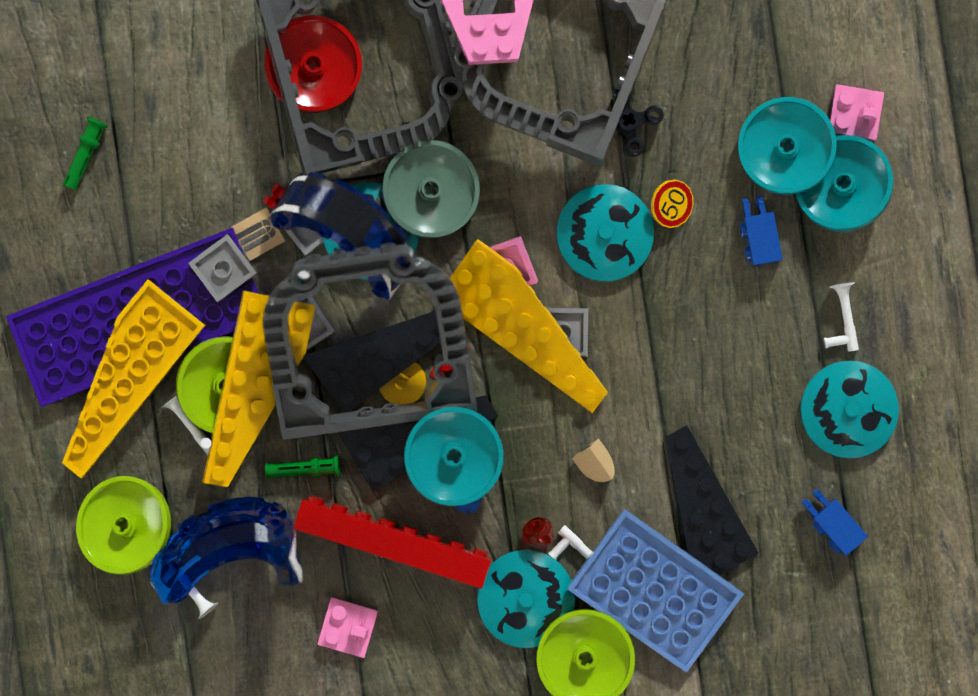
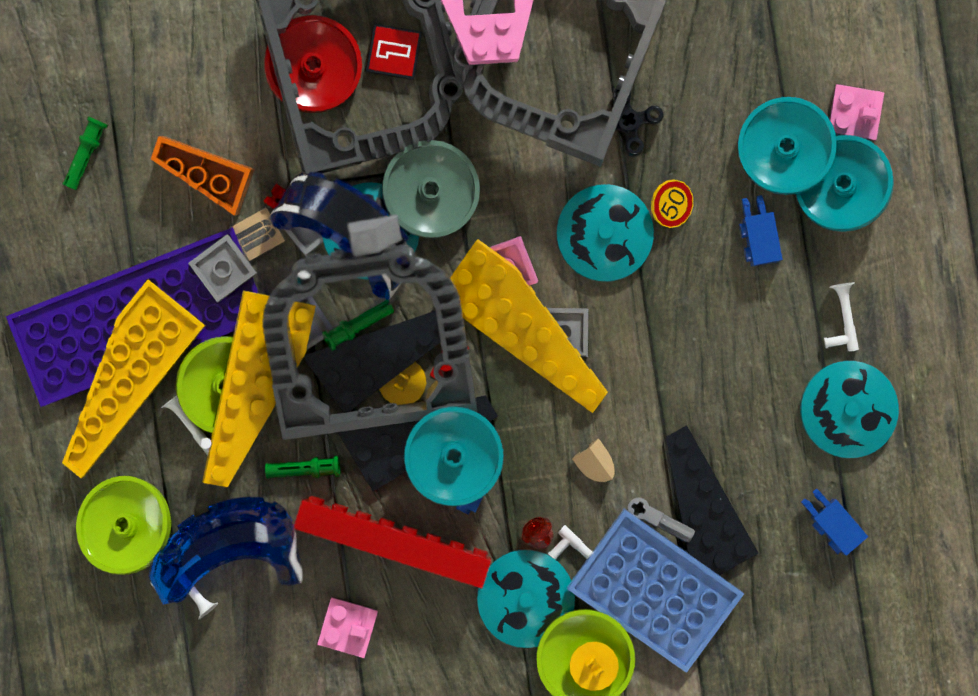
none -> orange wedge [151,136,255,216]
none -> green pin [322,299,394,351]
none -> light grey slope [348,215,402,256]
none -> red tile [366,24,422,80]
none -> yellow piece [570,641,619,691]
none -> light grey connector [627,498,695,543]

